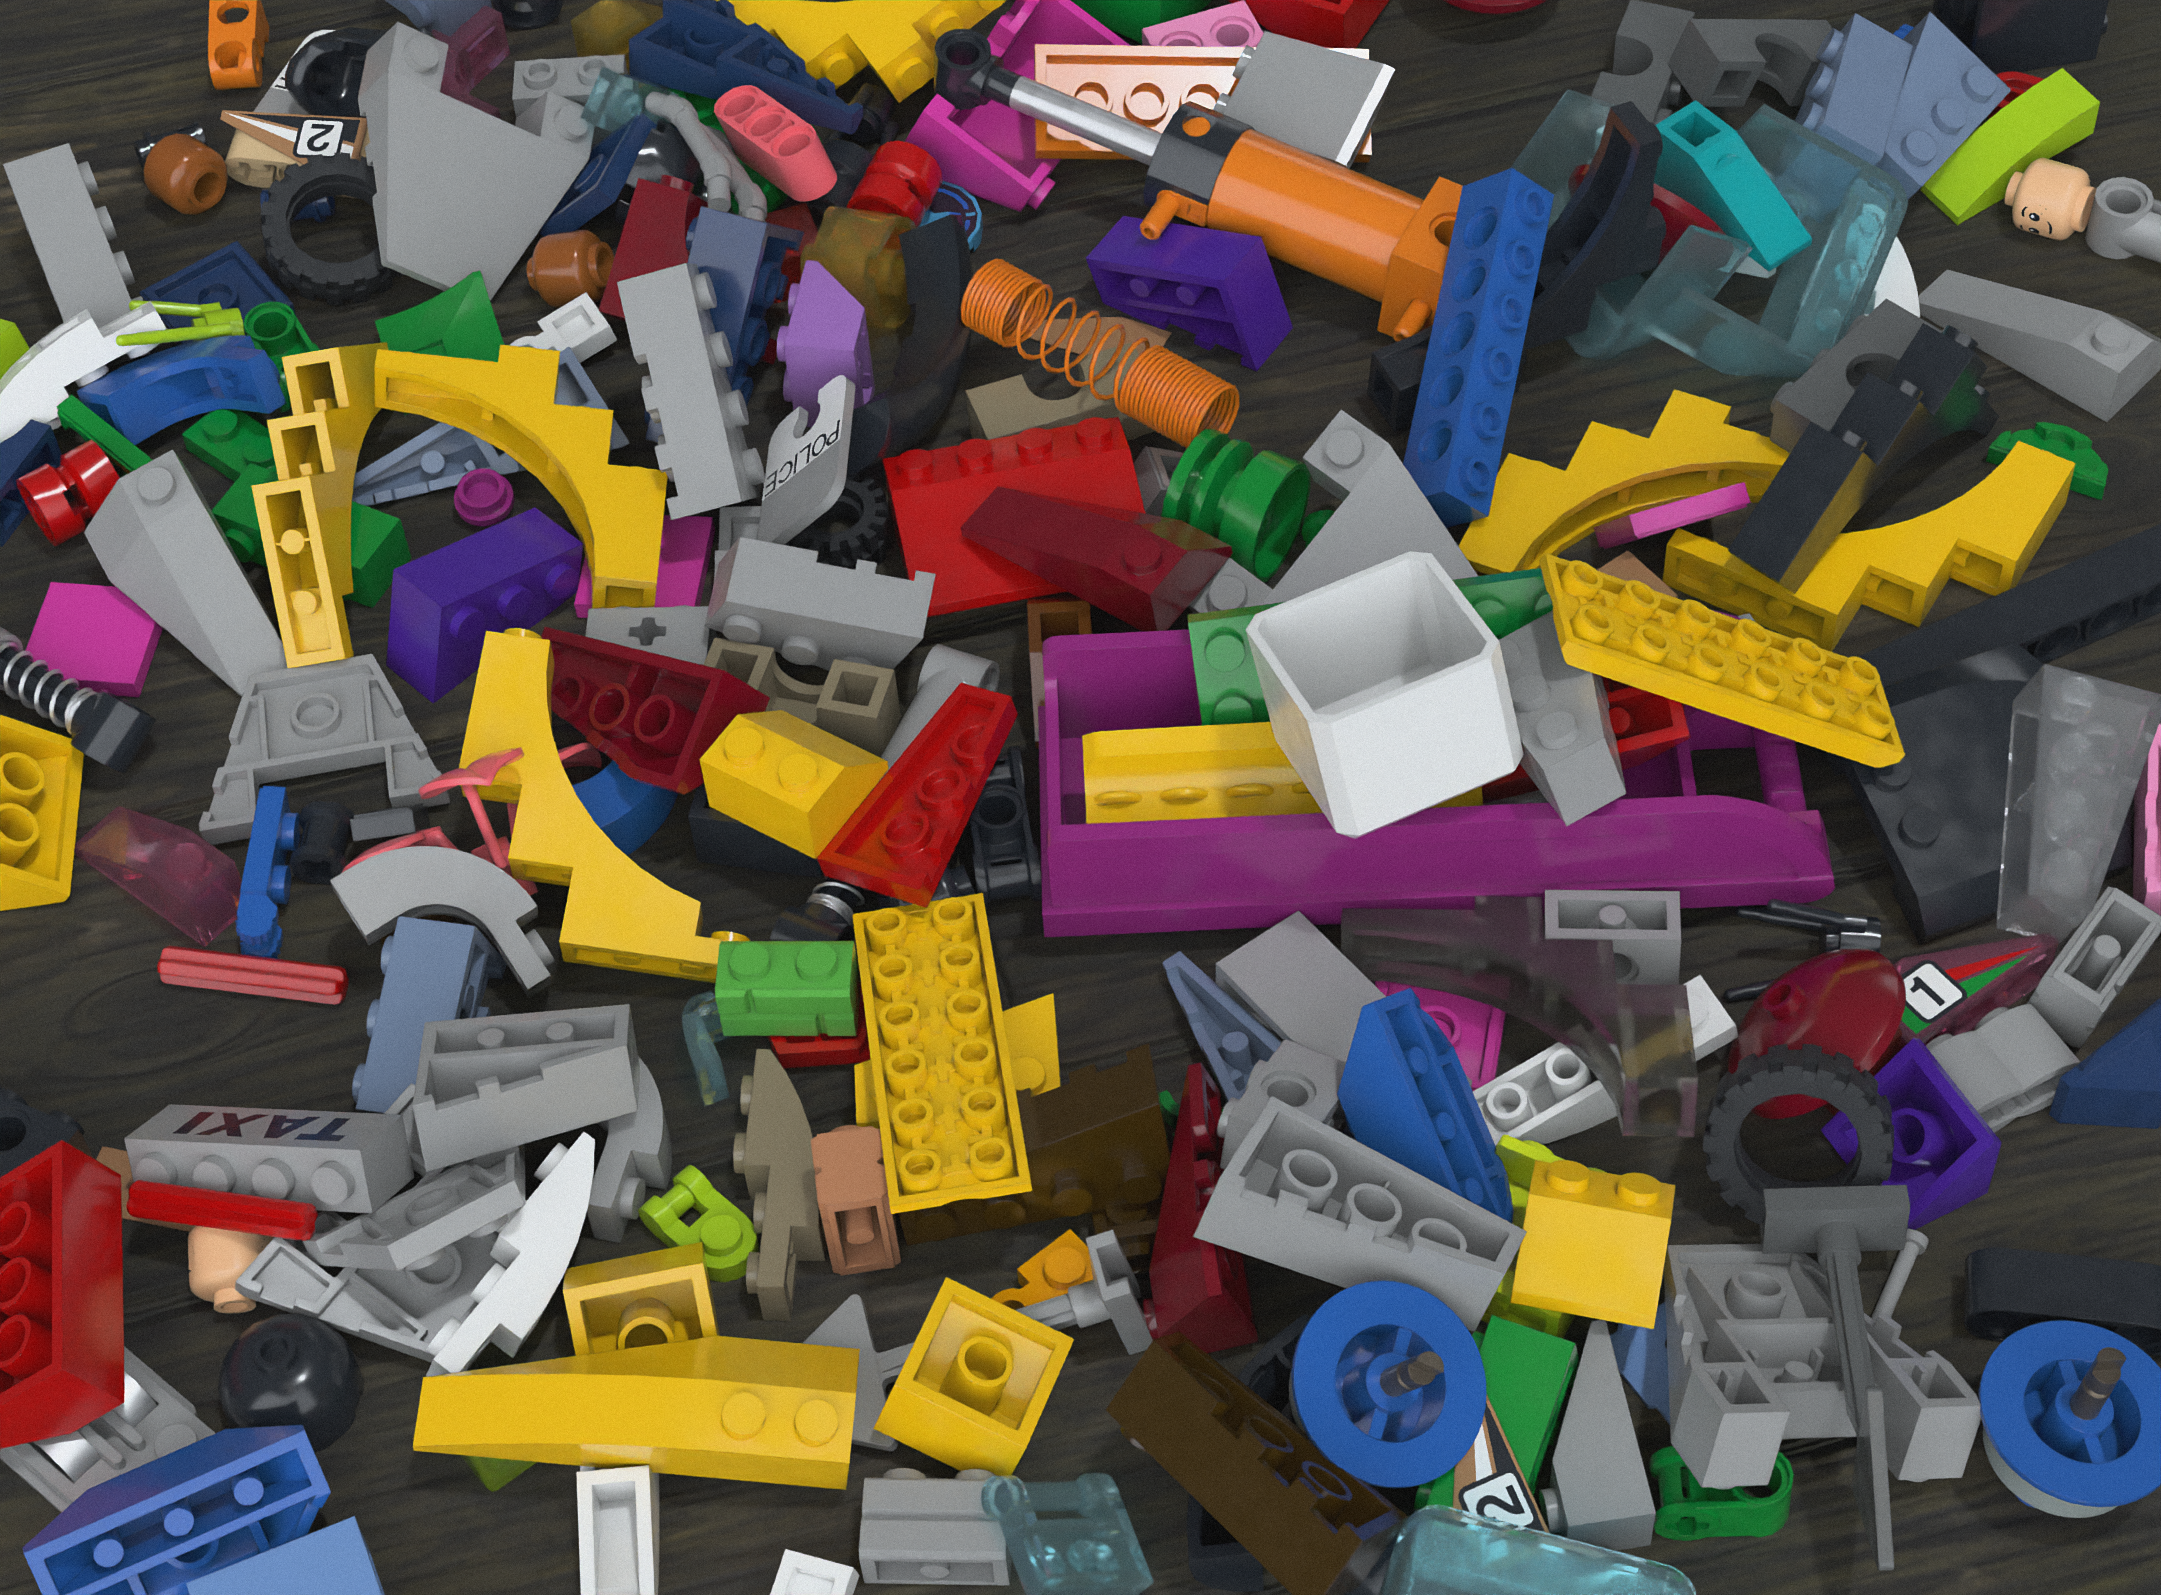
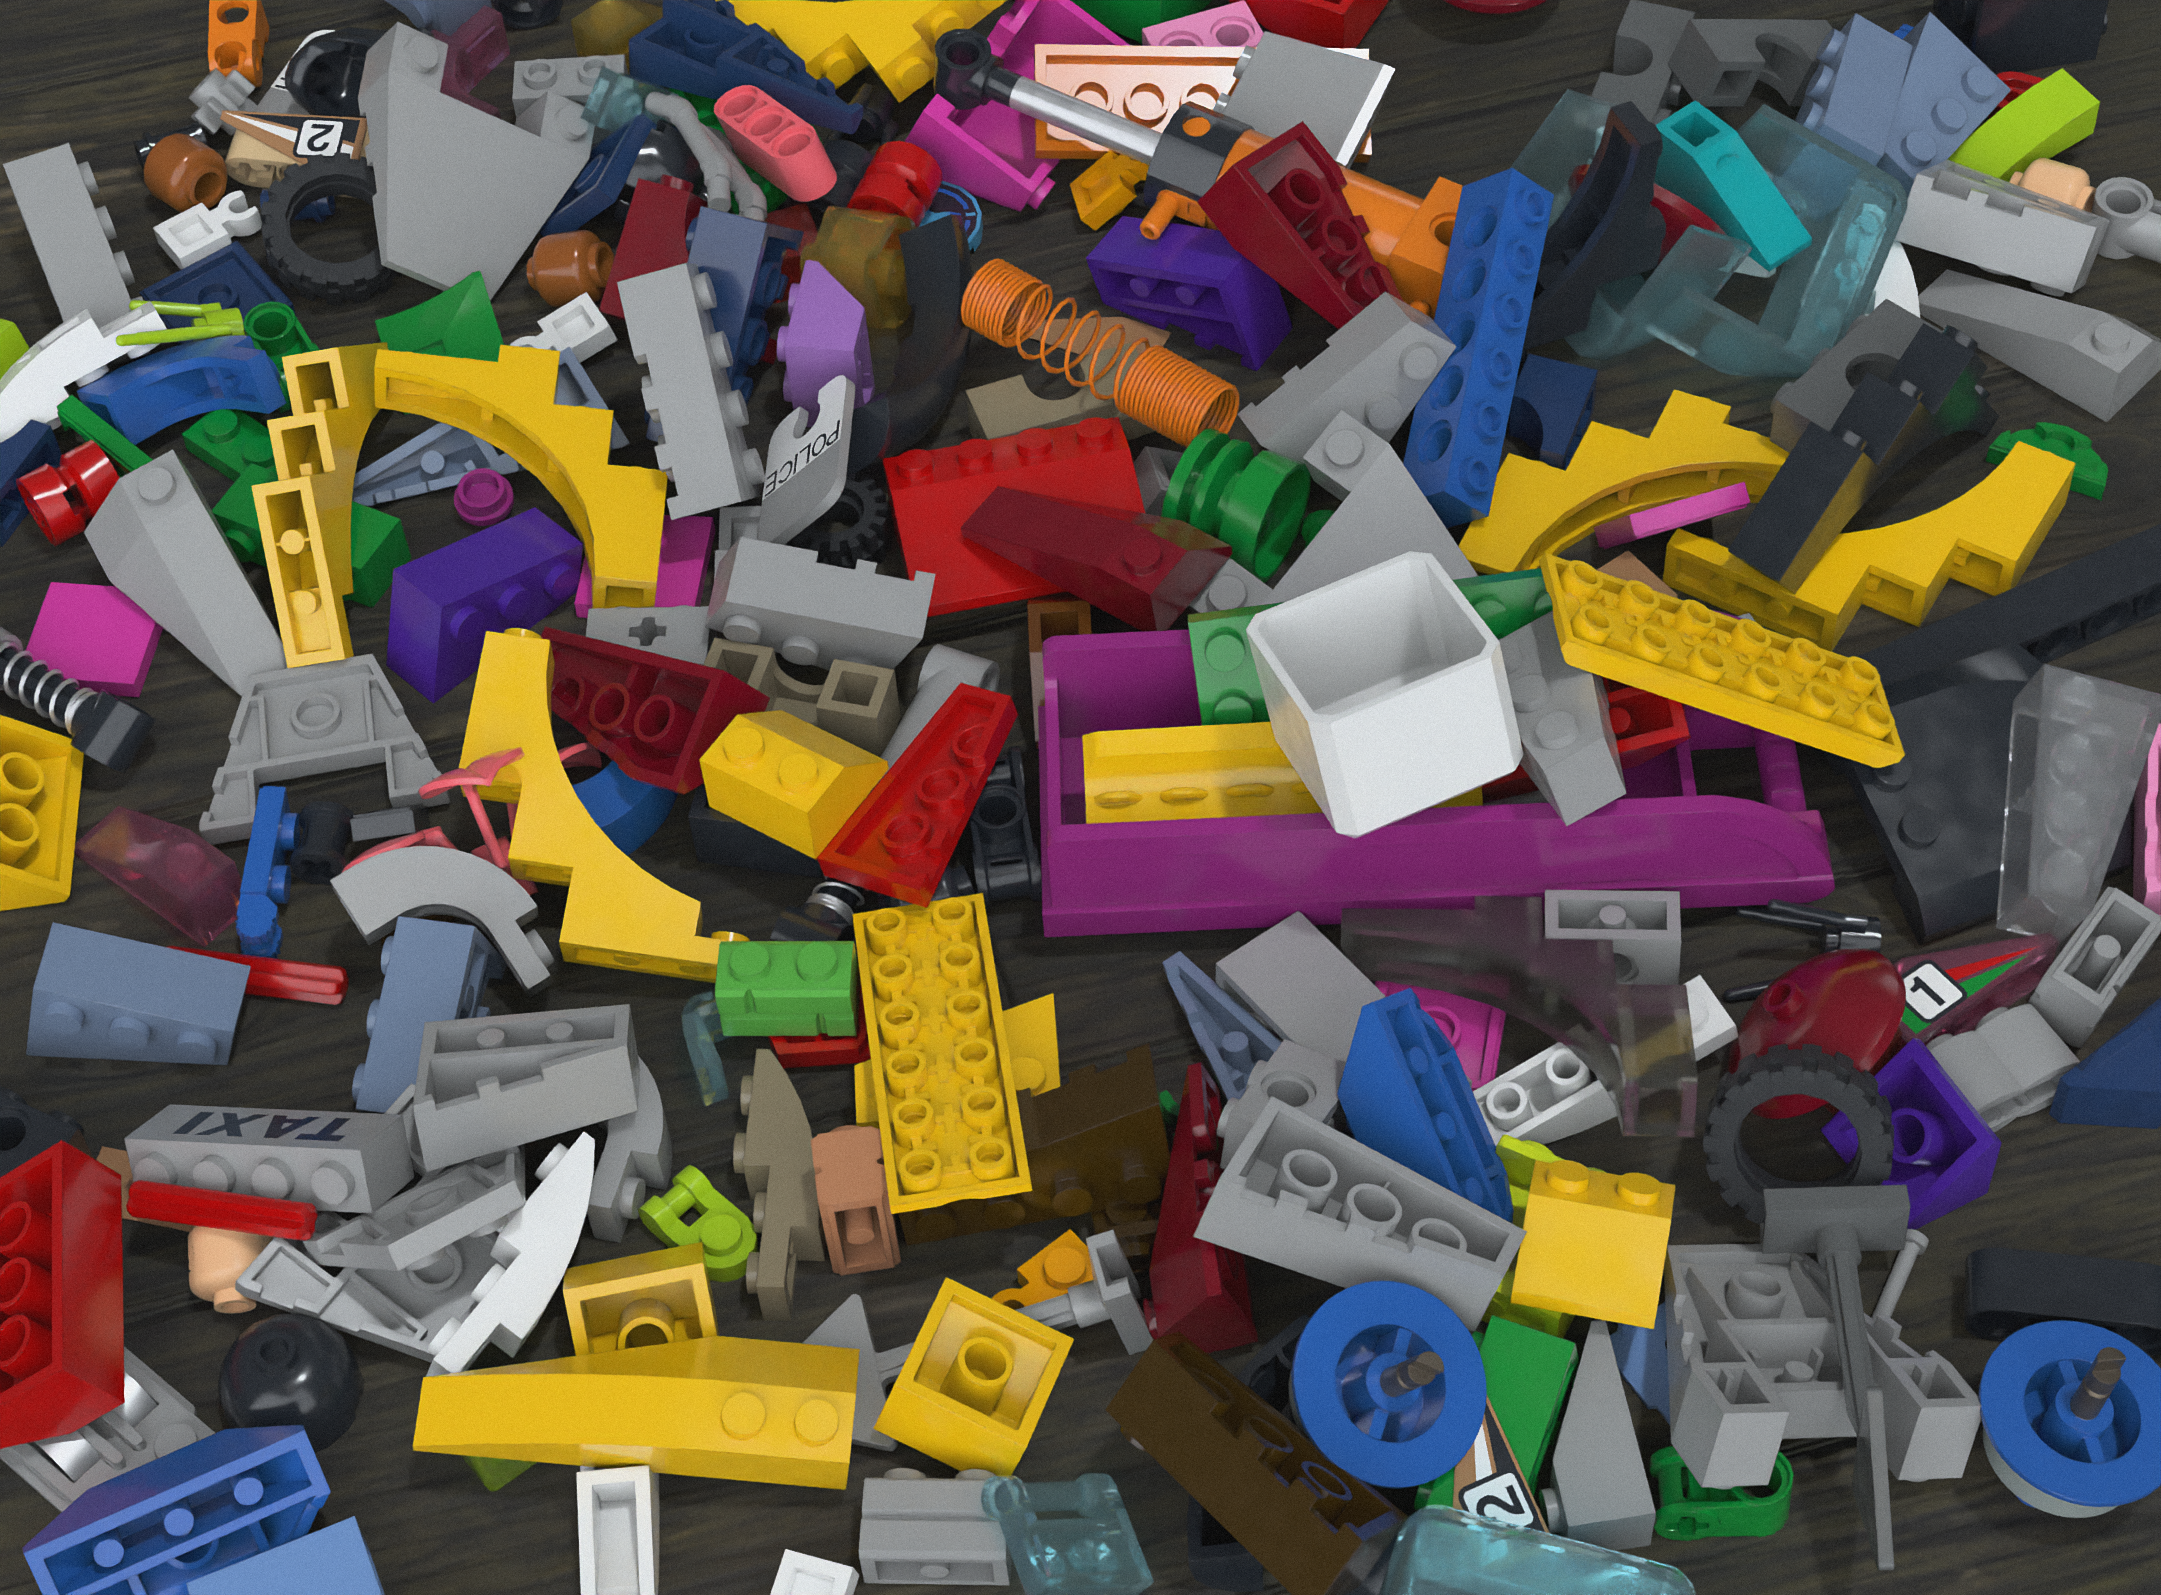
none -> sand blue wedge [26,922,251,1065]
none -> white plate [153,190,262,270]
none -> light grey gear [188,68,258,136]
none -> light orange plate [1070,150,1149,231]
none -> dark red wedge [1197,121,1404,329]
none -> light grey wedge [1237,291,1456,463]
none -> dark blue arch [1509,354,1598,471]
none -> light grey wedge [1893,160,2110,297]

